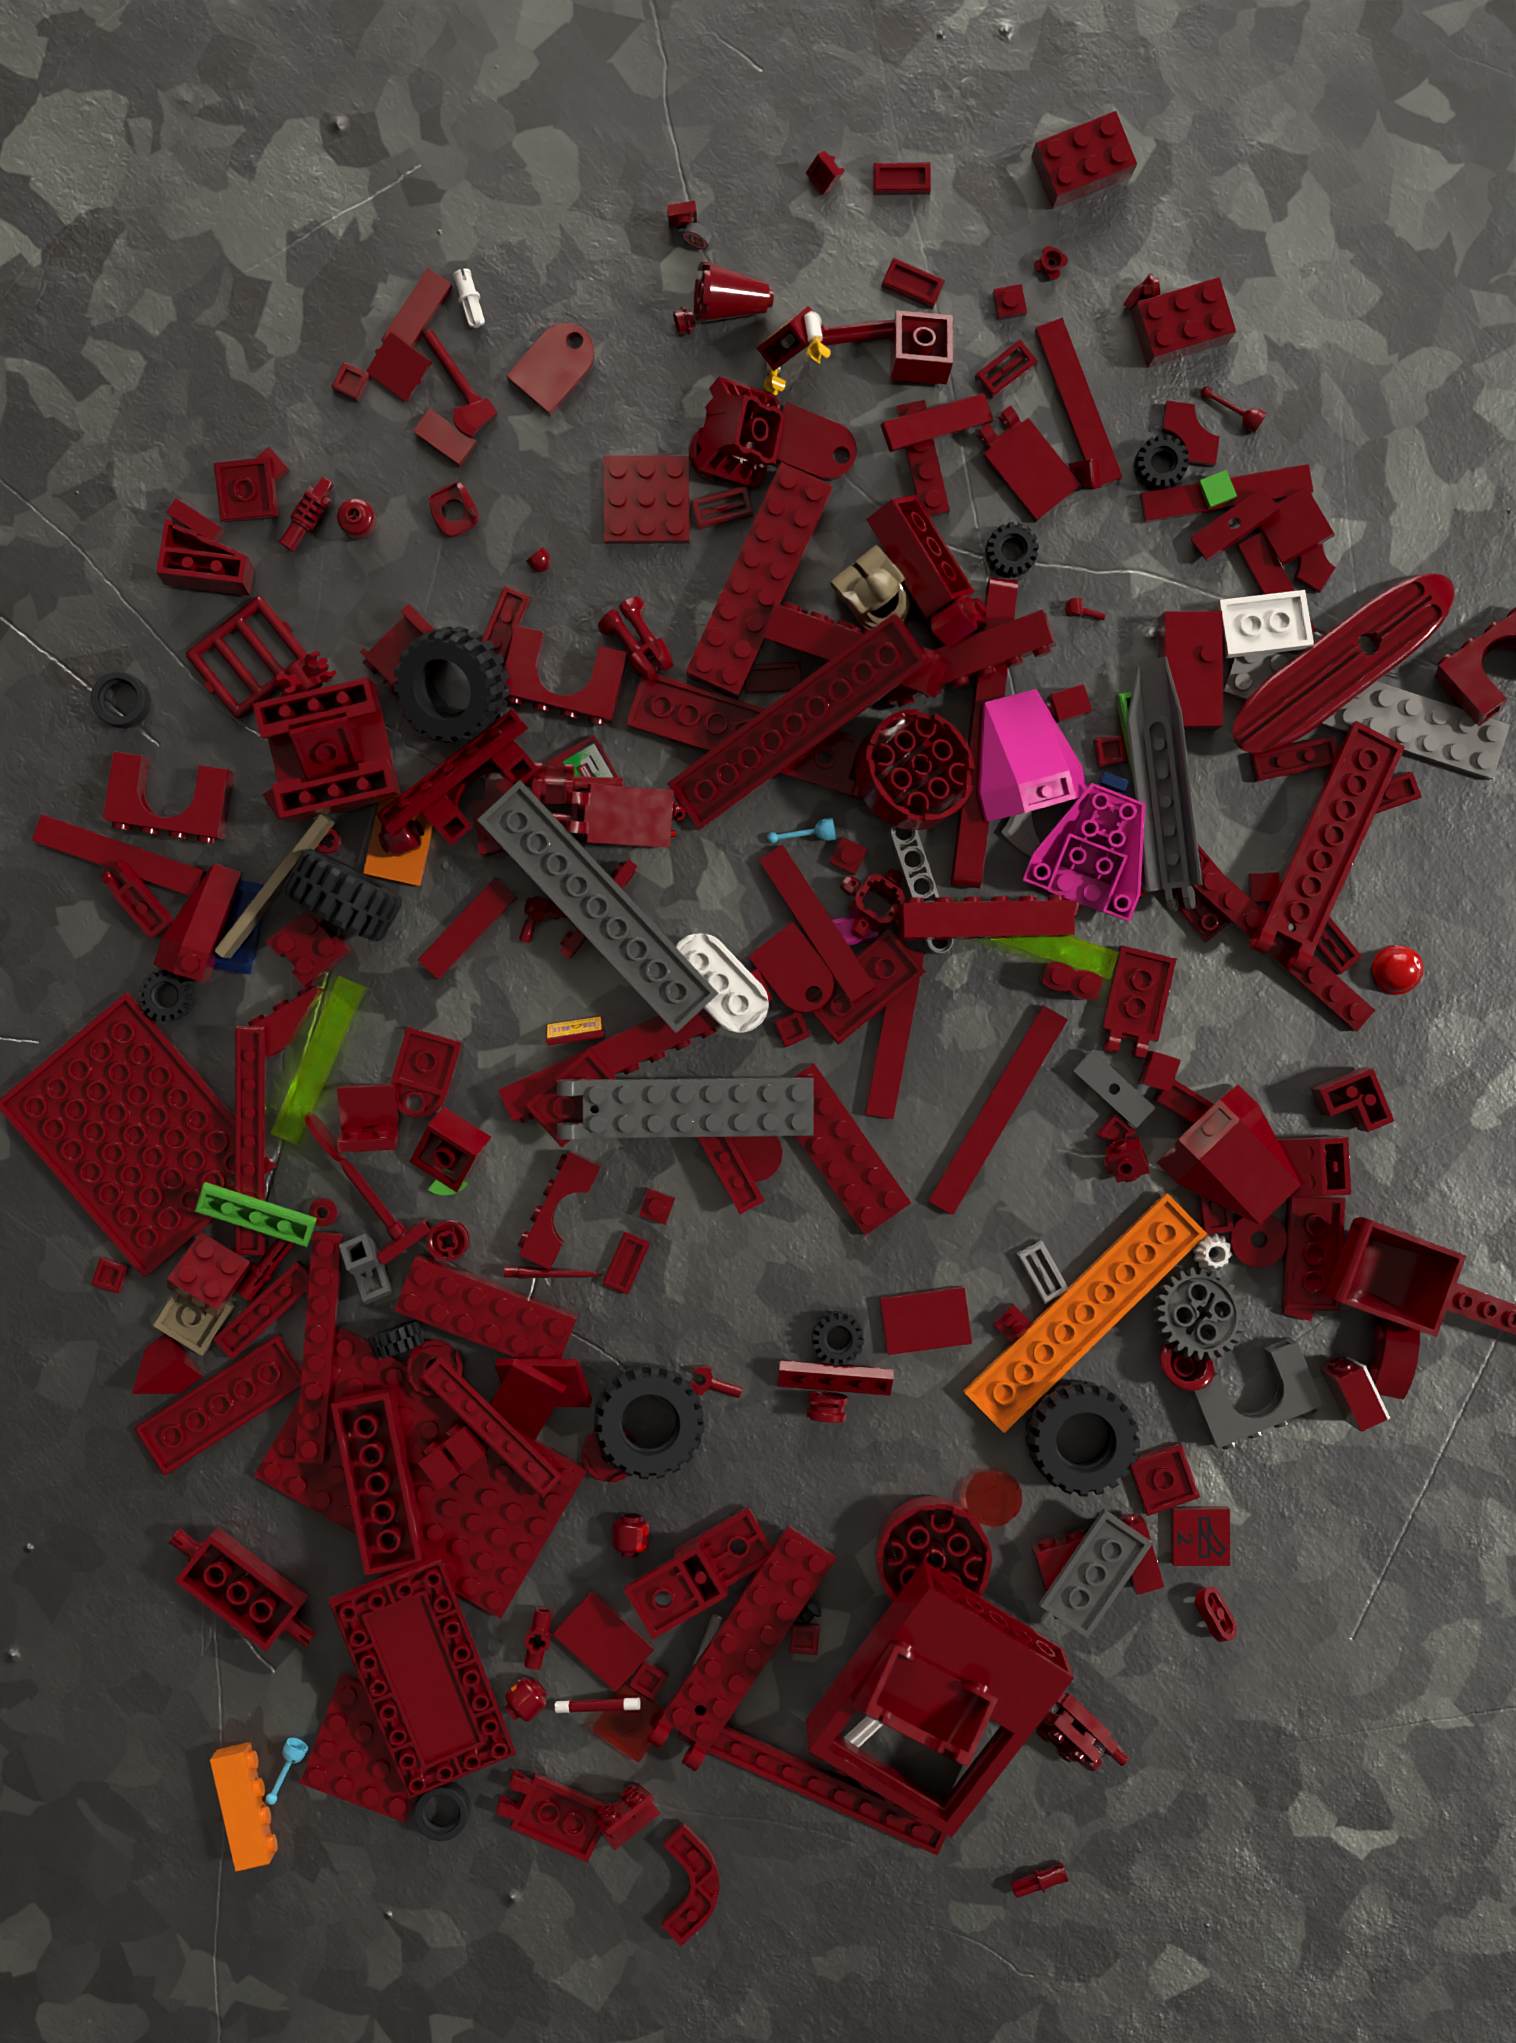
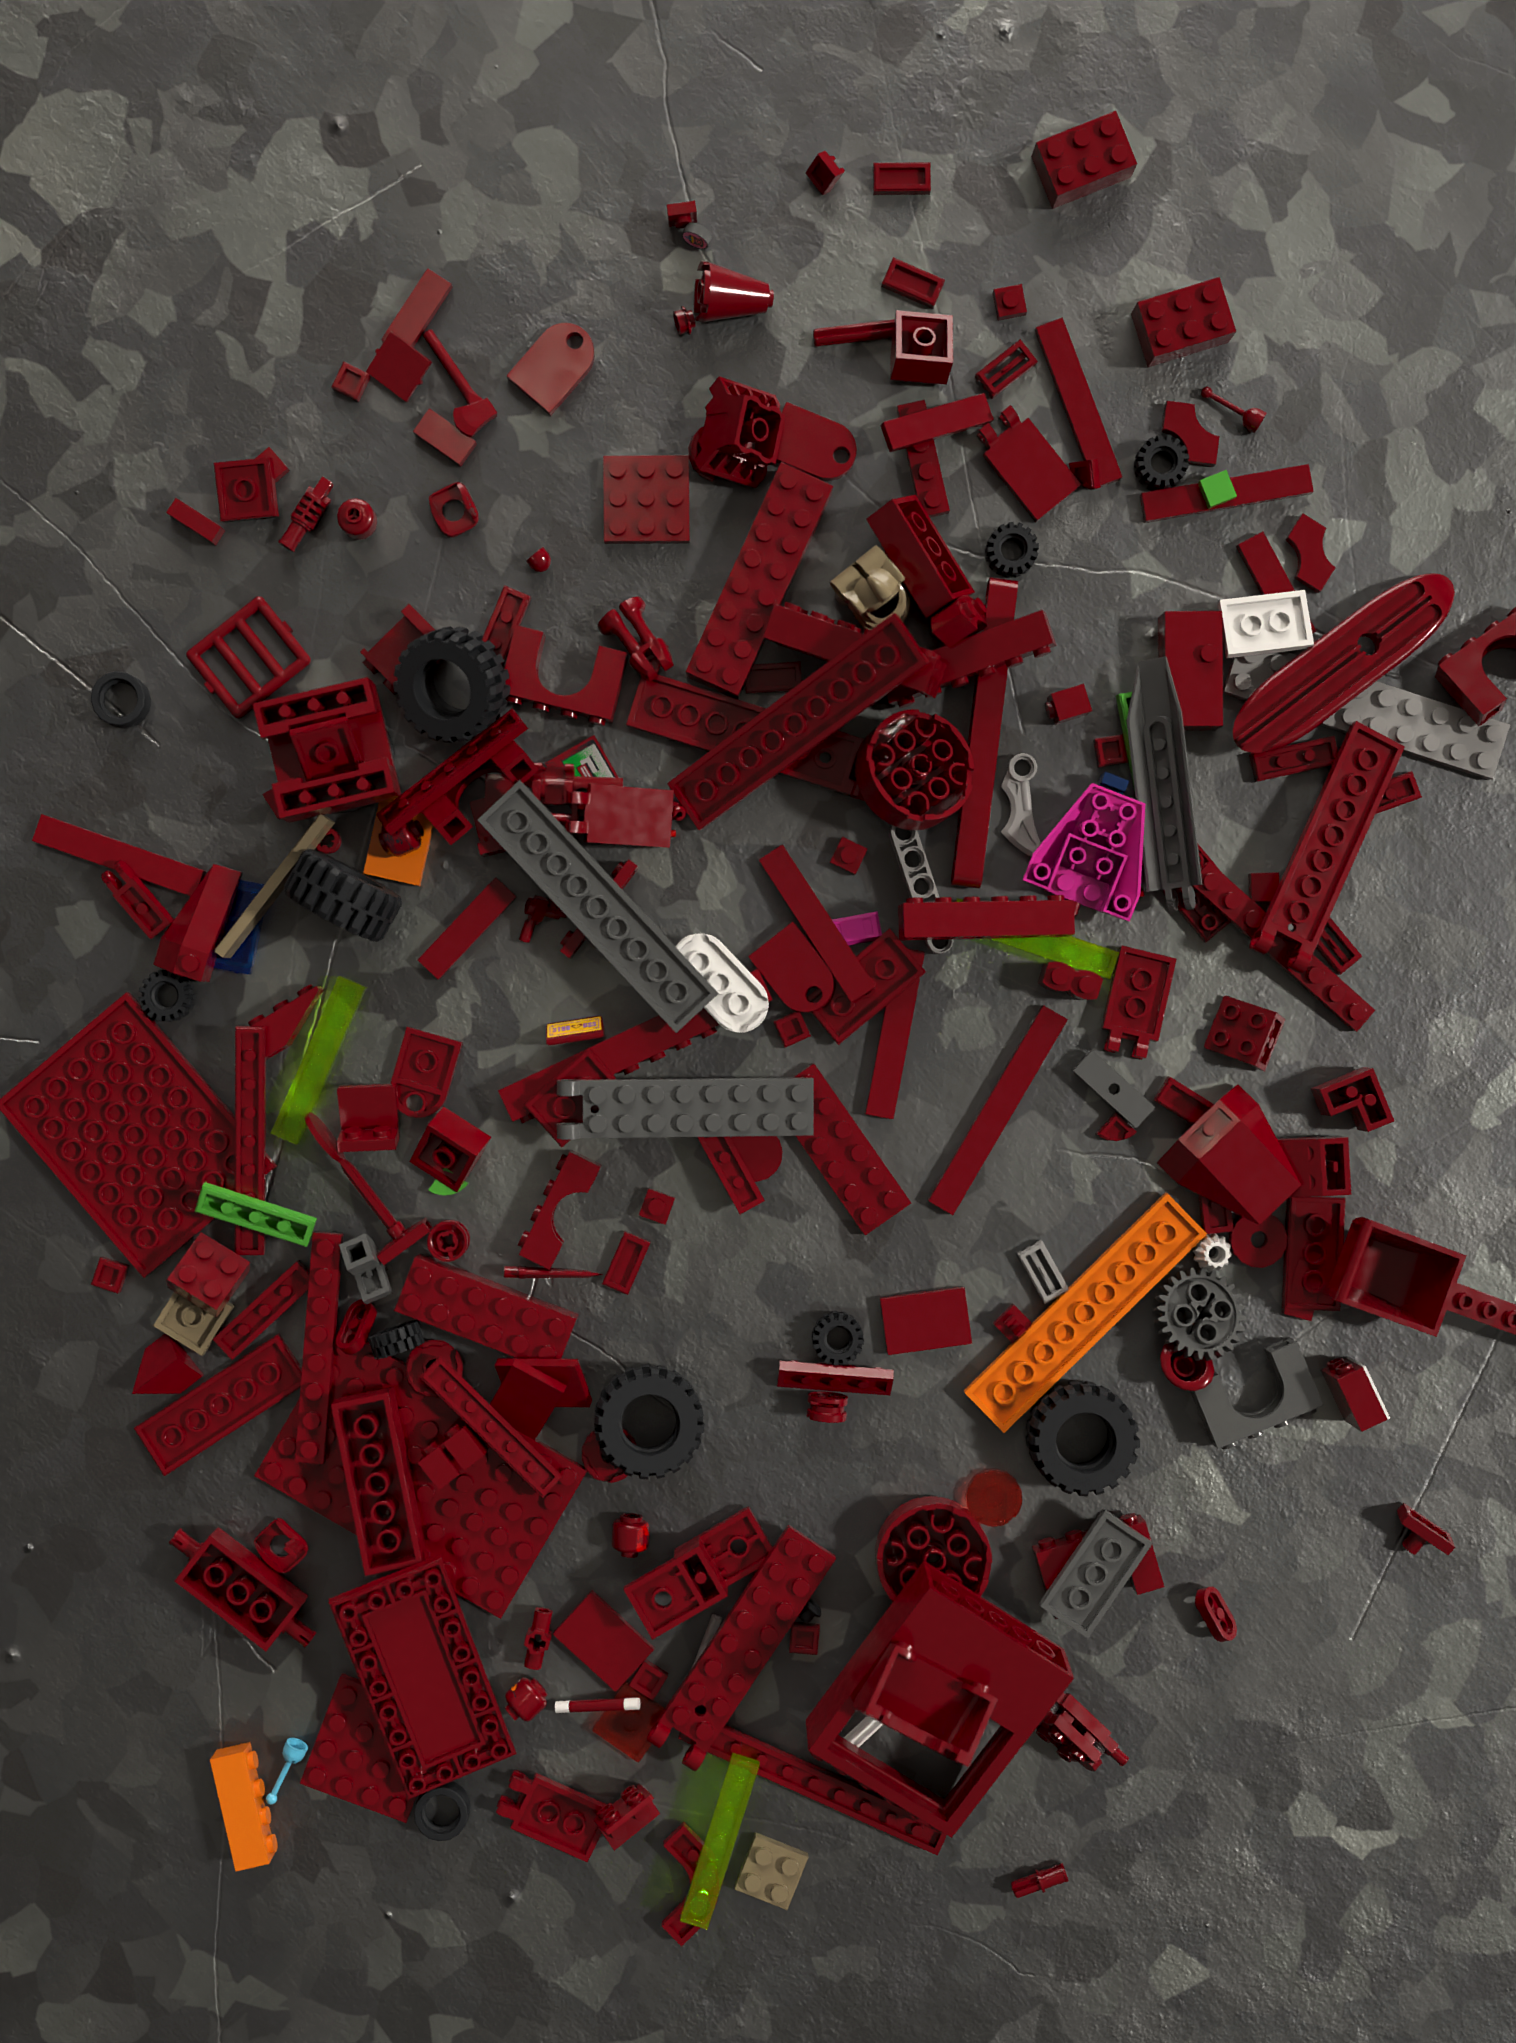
dark red arch [103,751,235,844] -> none
dark red wedge [156,518,254,596] -> none
dark red pin [237,1238,295,1301] -> none
dark red piece [267,909,354,987] -> none
dark red pin [271,651,337,697] -> none
dark red plate [309,1198,338,1227] -> none
white axle [453,268,485,329] -> none
dark red bar [689,1365,742,1398] -> none
dark red tile [691,486,753,530] -> none
torso [757,306,830,395] -> none
medium azure hinge [767,817,836,843] -> none
dark red piece [840,869,905,938] -> none
dark pink wedge [978,689,1087,822] -> none
dark red plate [1034,246,1068,280] -> none
dark red hand [1066,598,1106,621] -> none
dark red brick [1103,1137,1150,1183] -> none
dark red plate [1123,273,1160,311] -> none
dark red tile [1129,1442,1200,1516] -> none
dark red panel [1138,1051,1181,1092] -> none
dark red tile [1171,1506,1230,1566] -> none
dark red tile [1191,487,1280,562] -> none
dark red tile [1260,486,1335,566] -> none
dark red brick [1367,1318,1420,1400] -> none
red helmet [1372,945,1424,995] -> none
none -> dark red piece [254,1518,309,1573]
none -> dark red plate [336,1299,377,1355]
none -> clear neon green plate [680,1753,760,1930]
none -> dark tan plate [735,1832,809,1910]
none -> dark red bracket [1204,996,1286,1072]
none -> dark red tile [1397,1503,1455,1555]

